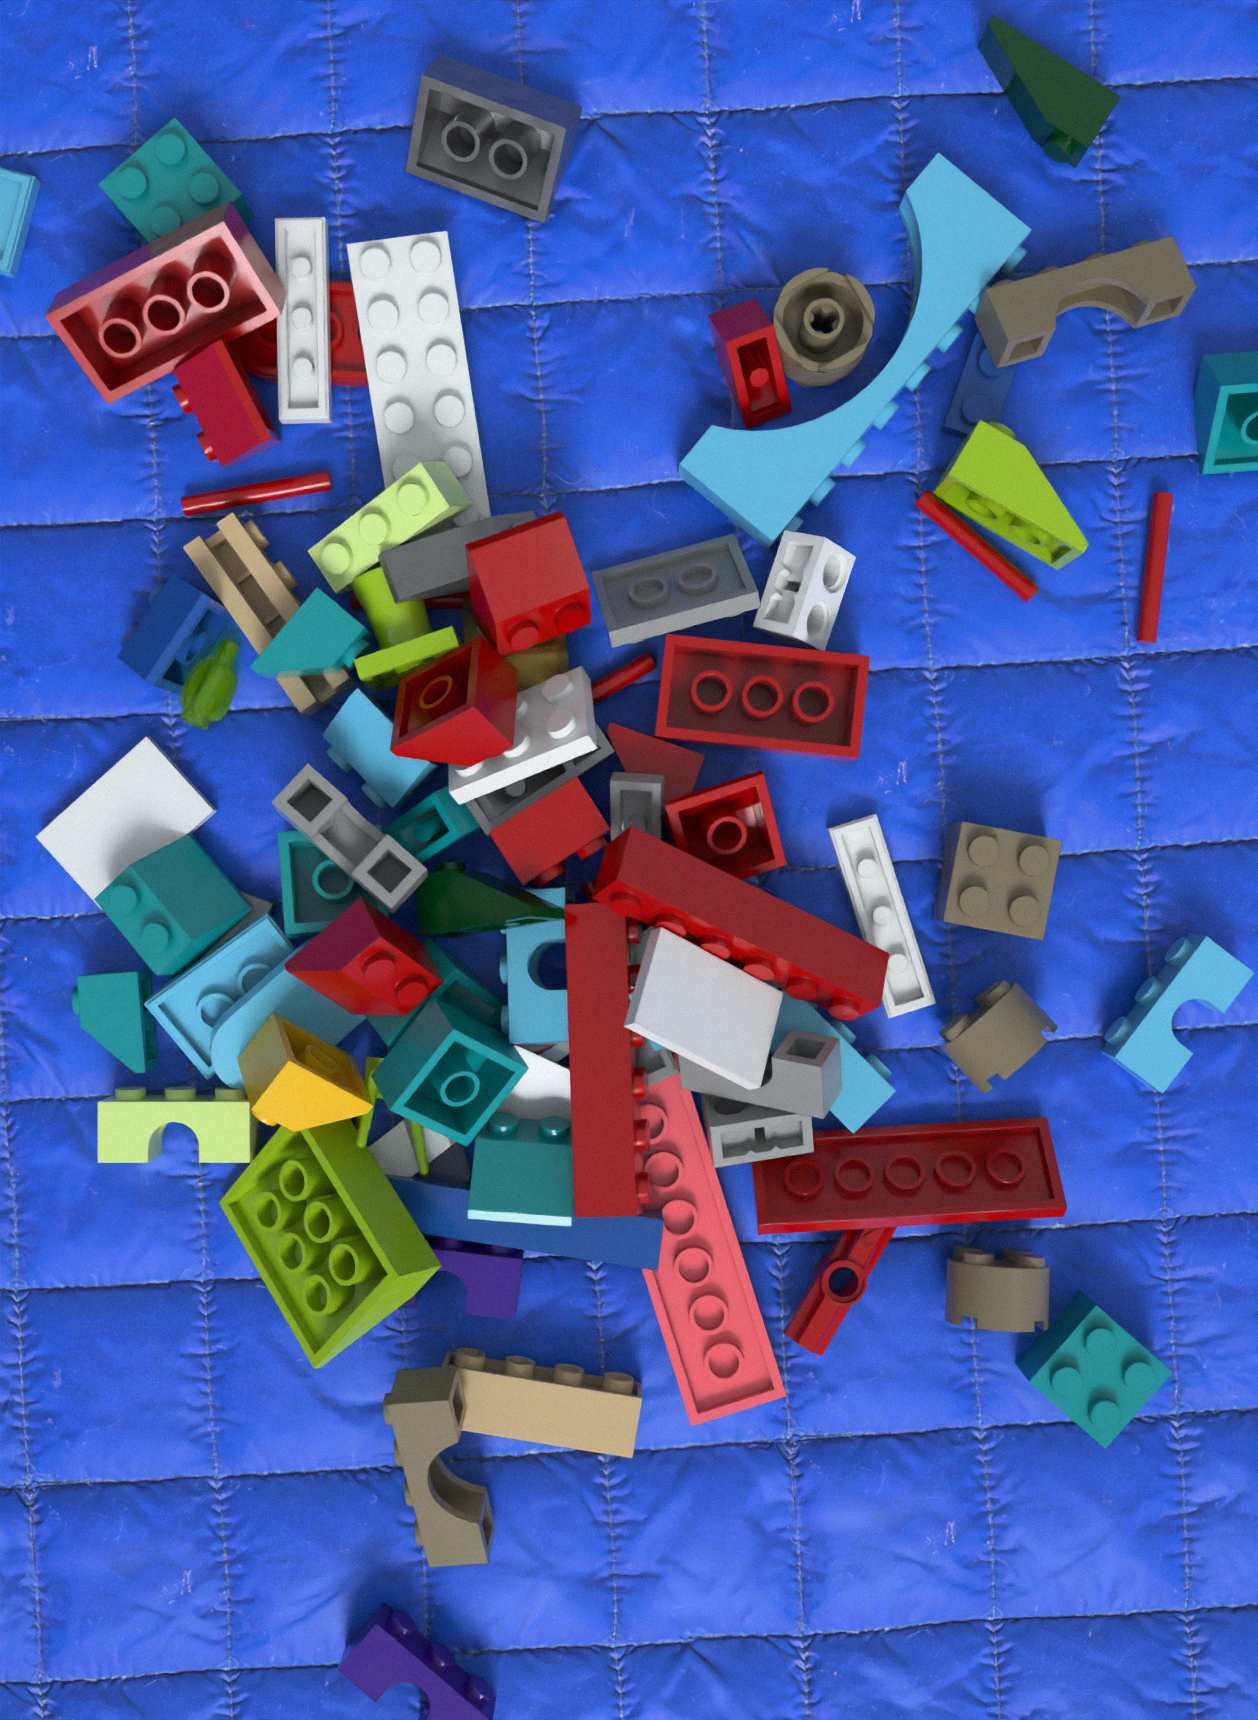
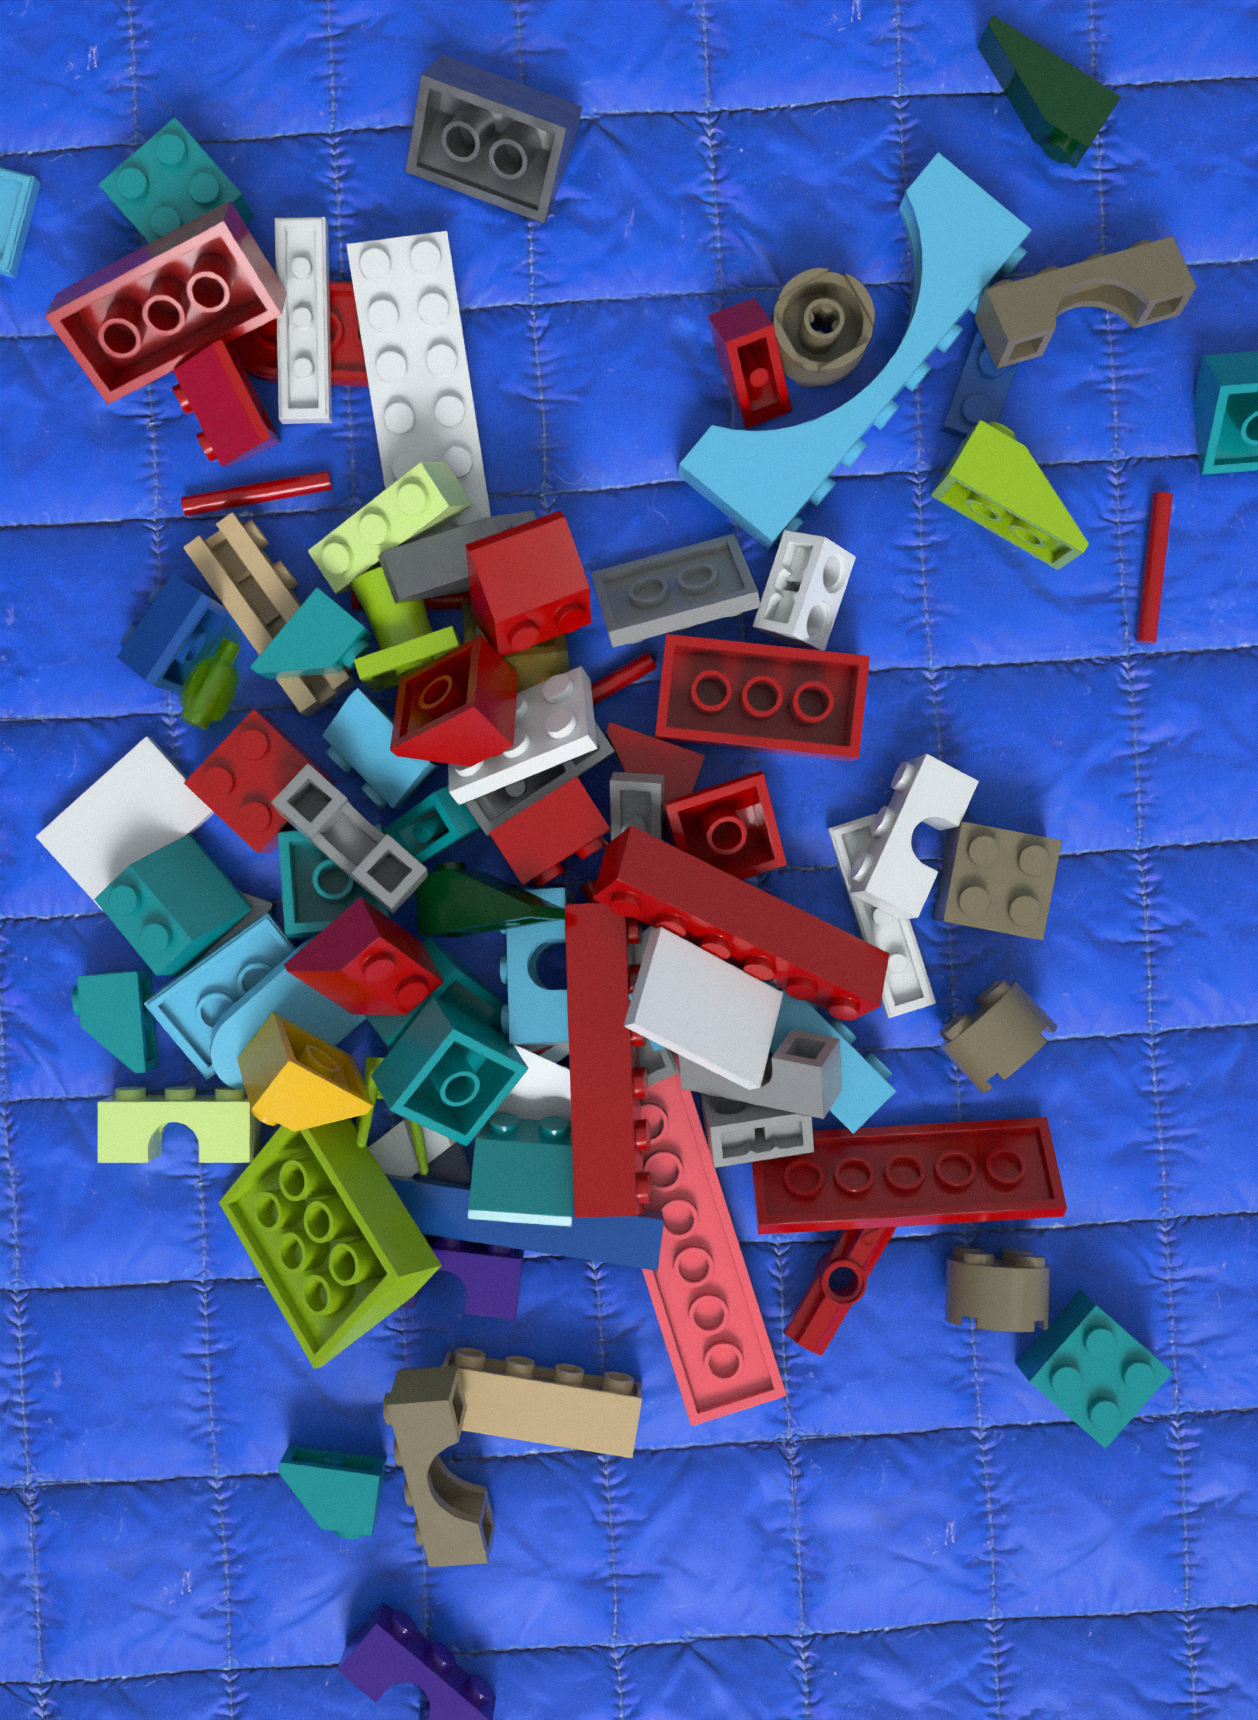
red bar [914,490,1039,602] -> none
medium azure arch [1101,933,1254,1094] -> none
none -> red brick [184,709,337,854]
none -> teal slope [278,1445,387,1539]
none -> white arch [849,754,979,920]

